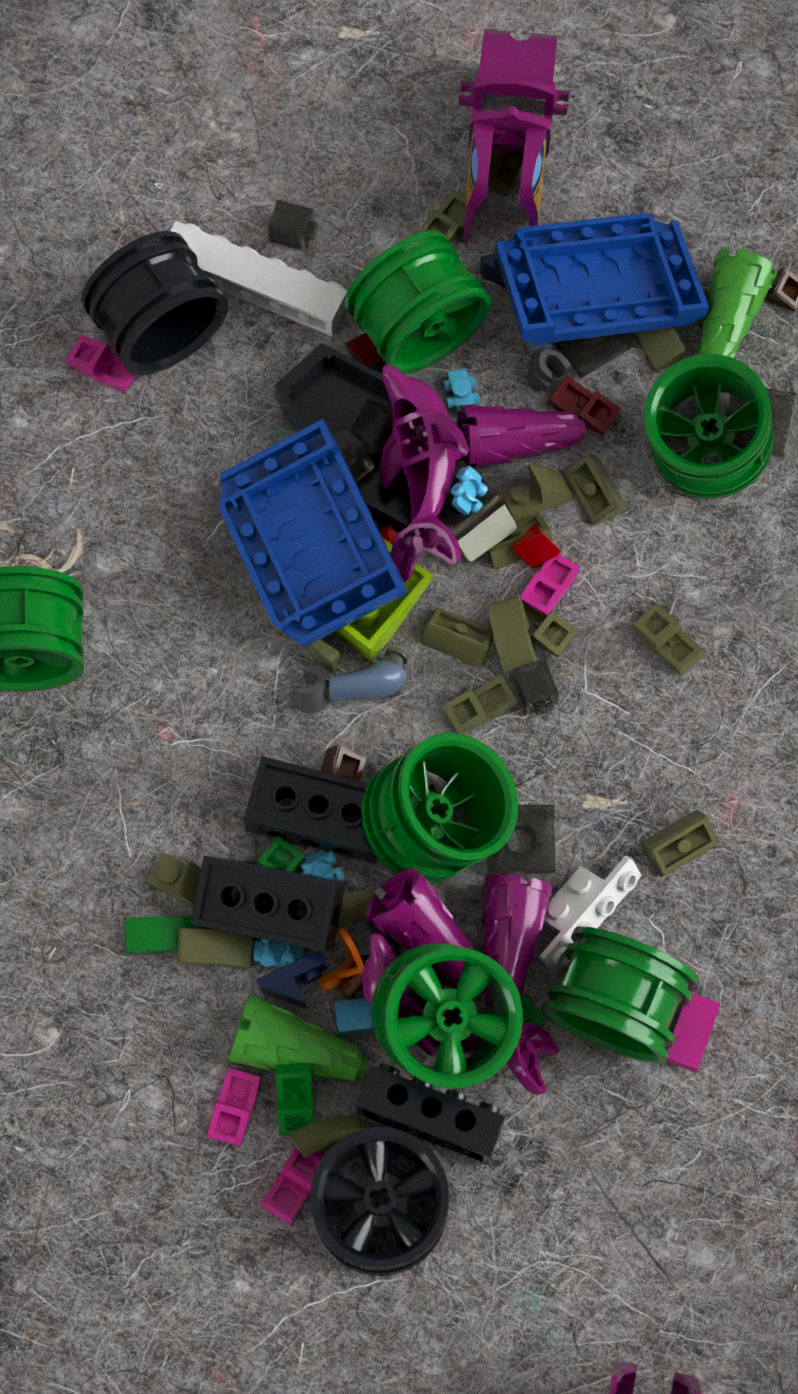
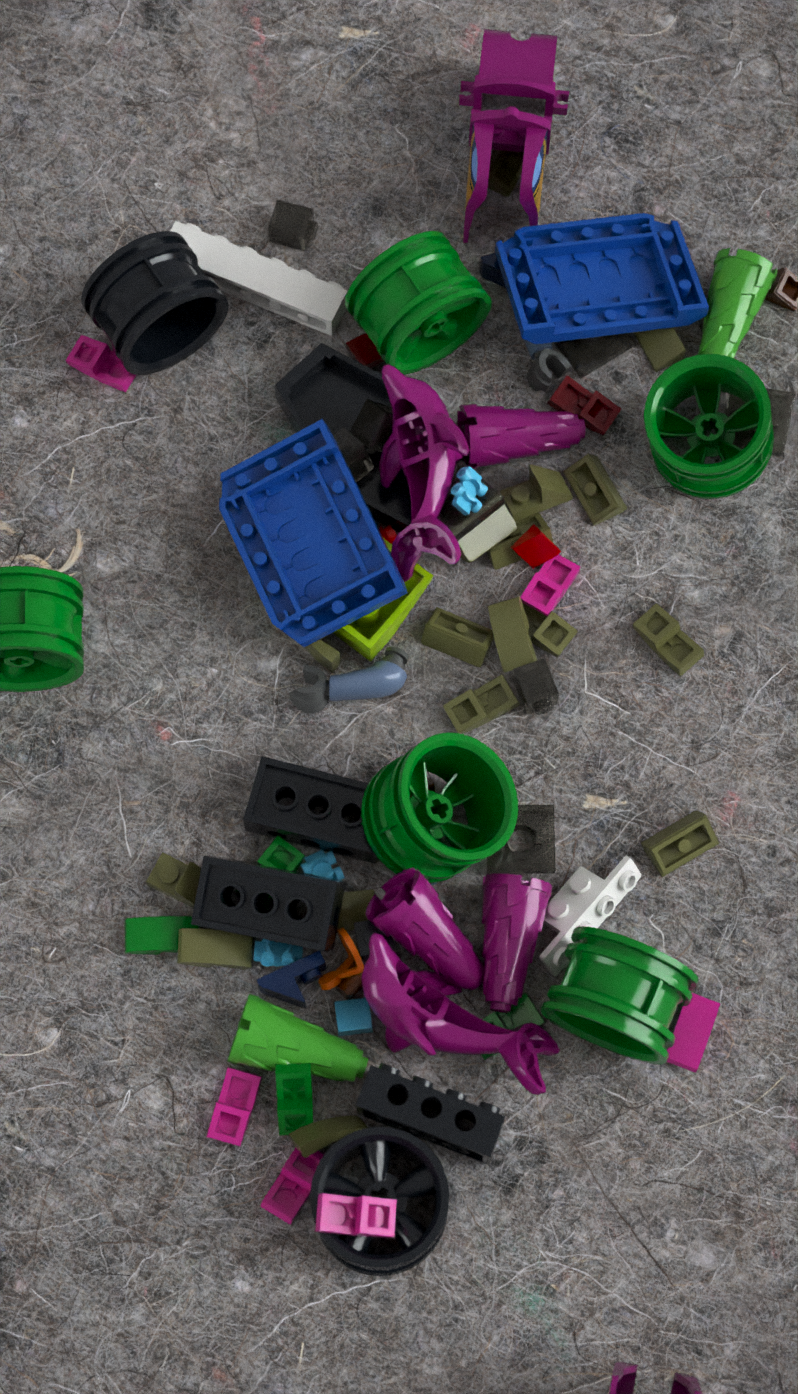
reddish brown slope [321,745,367,781] -> none
green wheel [371,943,523,1088] -> none
olive slope [417,190,478,244] -> none
medium azure piece [443,368,480,414] -> none
none -> dark pink slope [315,1193,397,1238]

